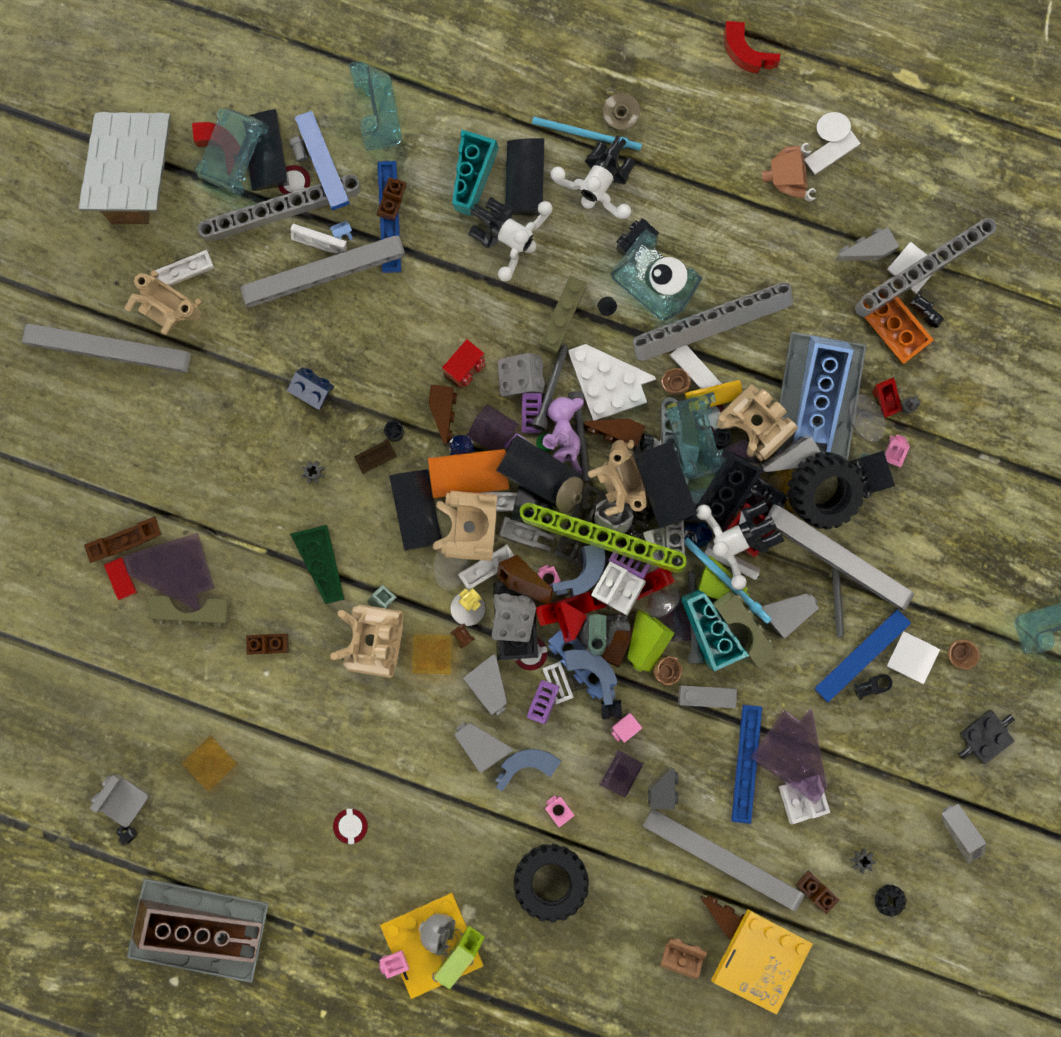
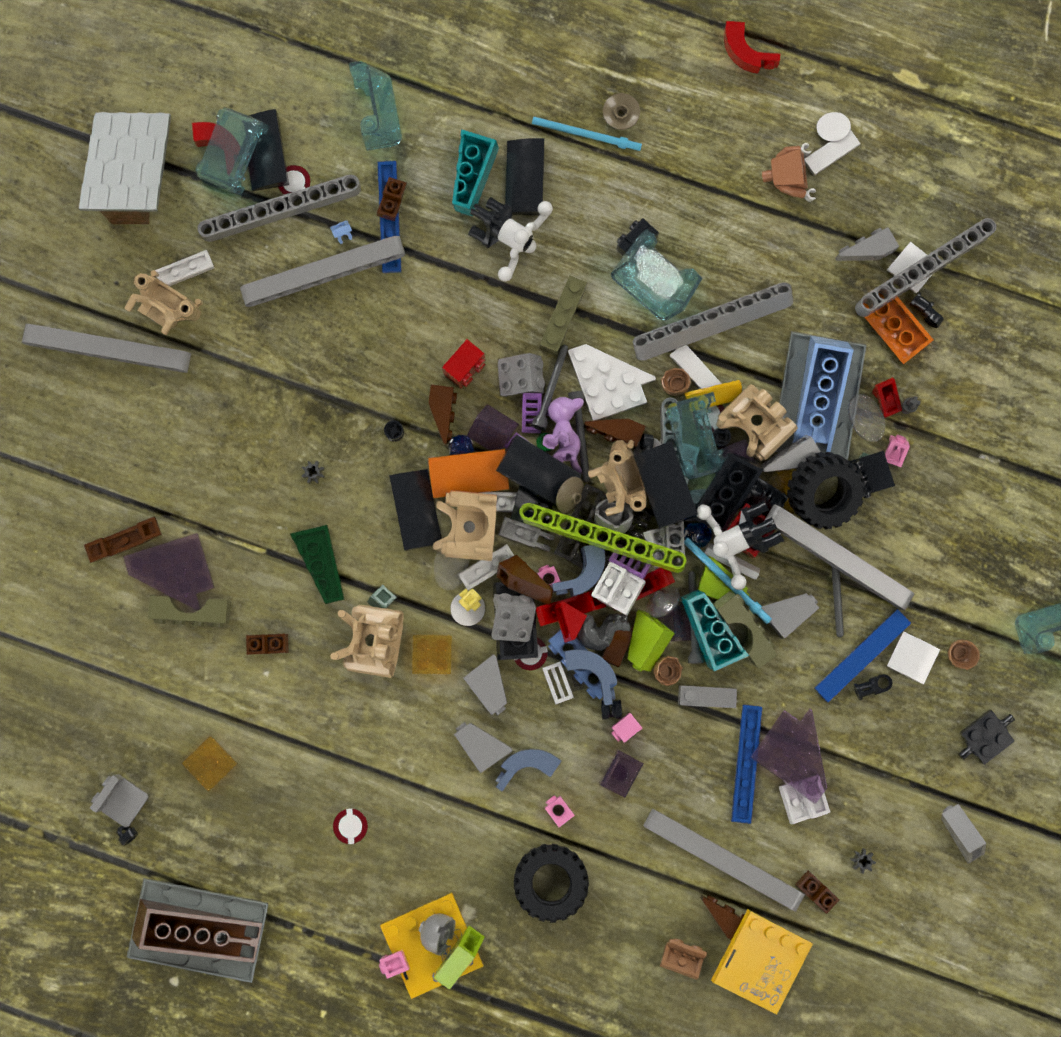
red tile [104,557,138,600] -> none
bracket [287,367,334,410] -> none
light grey pin [289,136,308,162] -> none
white tile [291,224,347,255] -> none
tile [295,111,350,211] -> none
dark brown tile [354,440,397,474] -> none
reddish brown bush [451,623,475,649] -> none
medium lavender slope [527,680,560,724] -> none
wheel [551,136,636,219] -> none
sand green piece [588,614,606,656] -> none
black tile [597,297,617,316] -> none
dark grey slope [648,767,678,809] -> none
white tile [650,257,687,296] -> none
black gear [875,884,907,917] -> none

